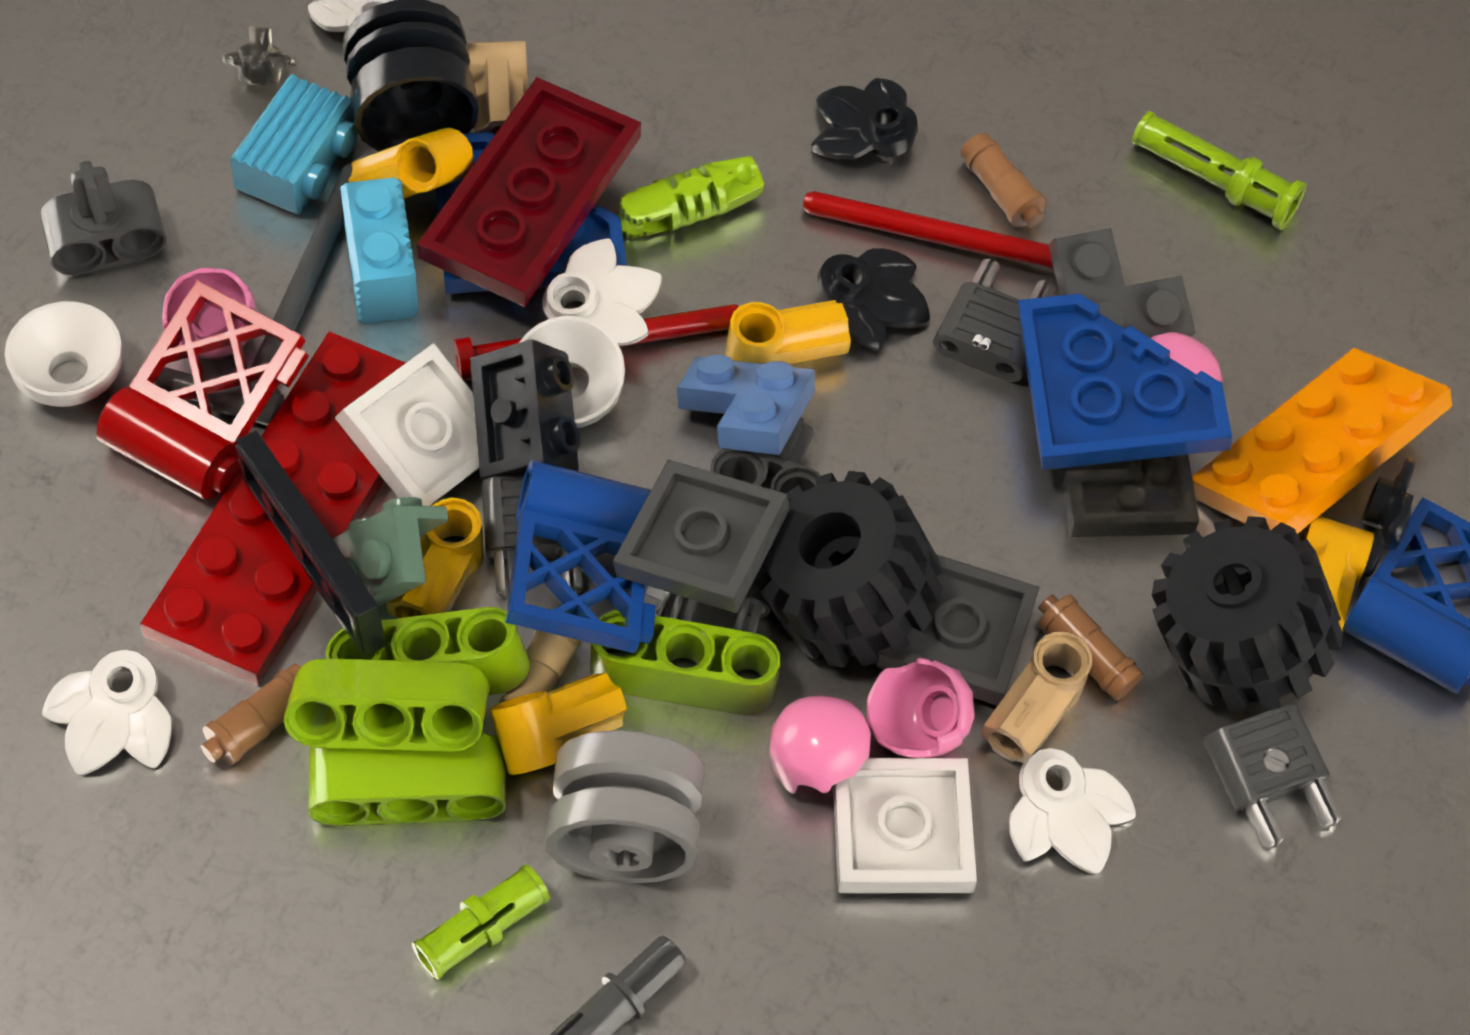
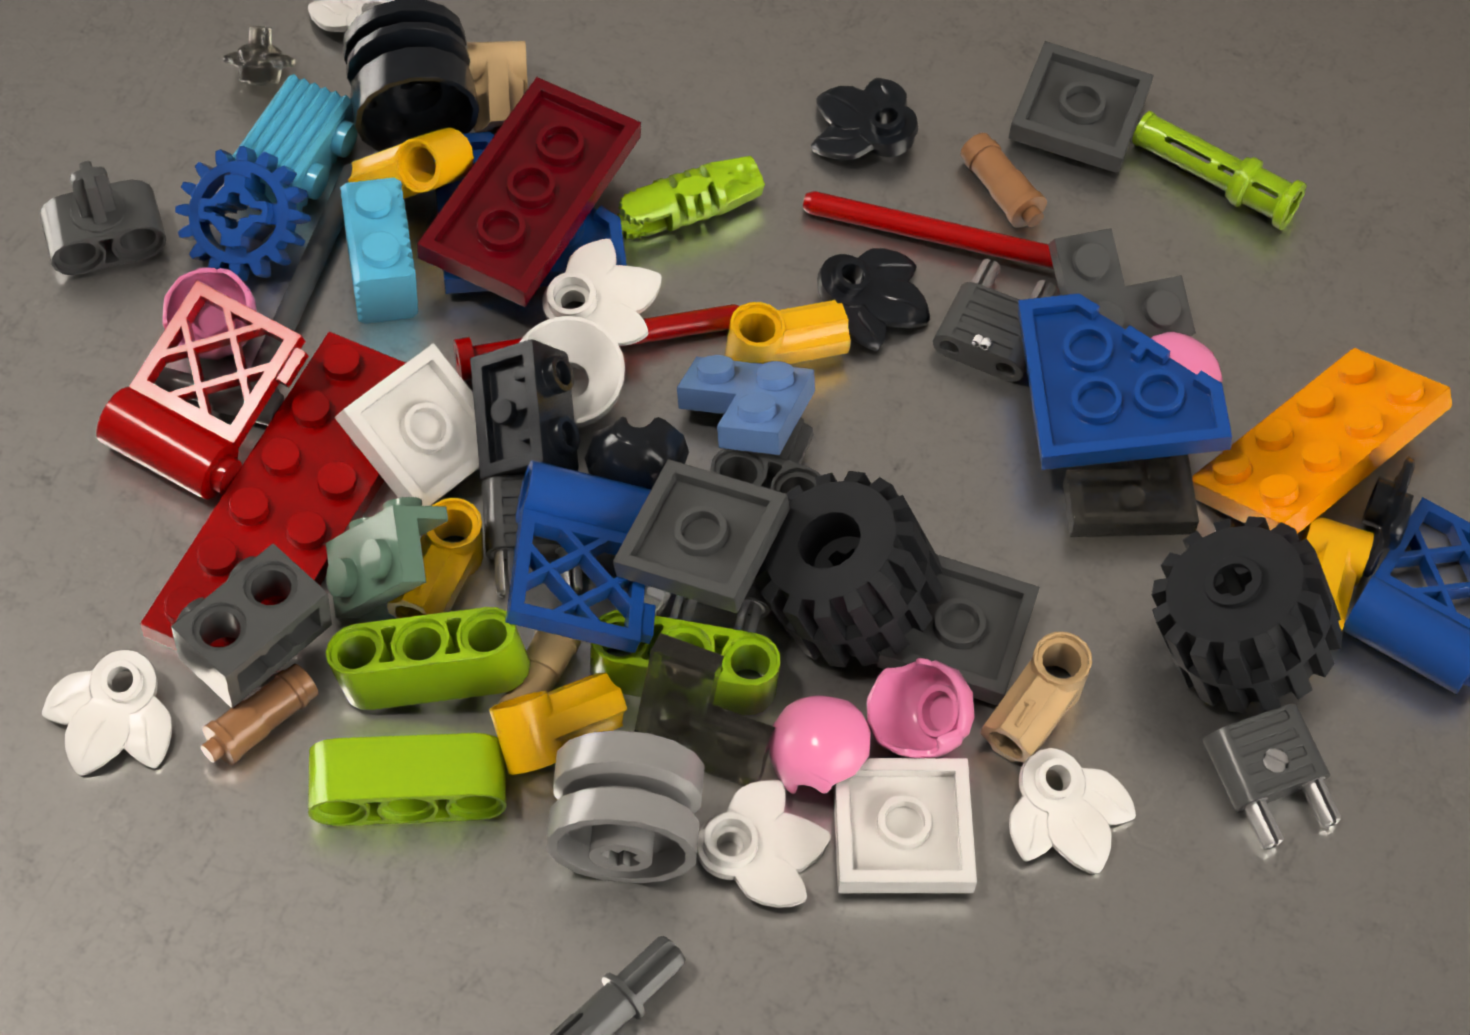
white piece [4,301,123,407] -> none
black tile [235,430,386,656] -> none
lime beam [284,658,490,752] -> none
lime pin [412,864,550,980] -> none
medium nougat piece [1038,594,1144,701] -> none
none -> dark grey brick [171,543,332,708]
none -> blue gear [175,146,311,281]
none -> black hair [584,417,689,490]
none -> clear smoke plate [634,633,775,787]
none -> white plate [697,780,831,908]
none -> dark grey plate [1008,41,1154,174]

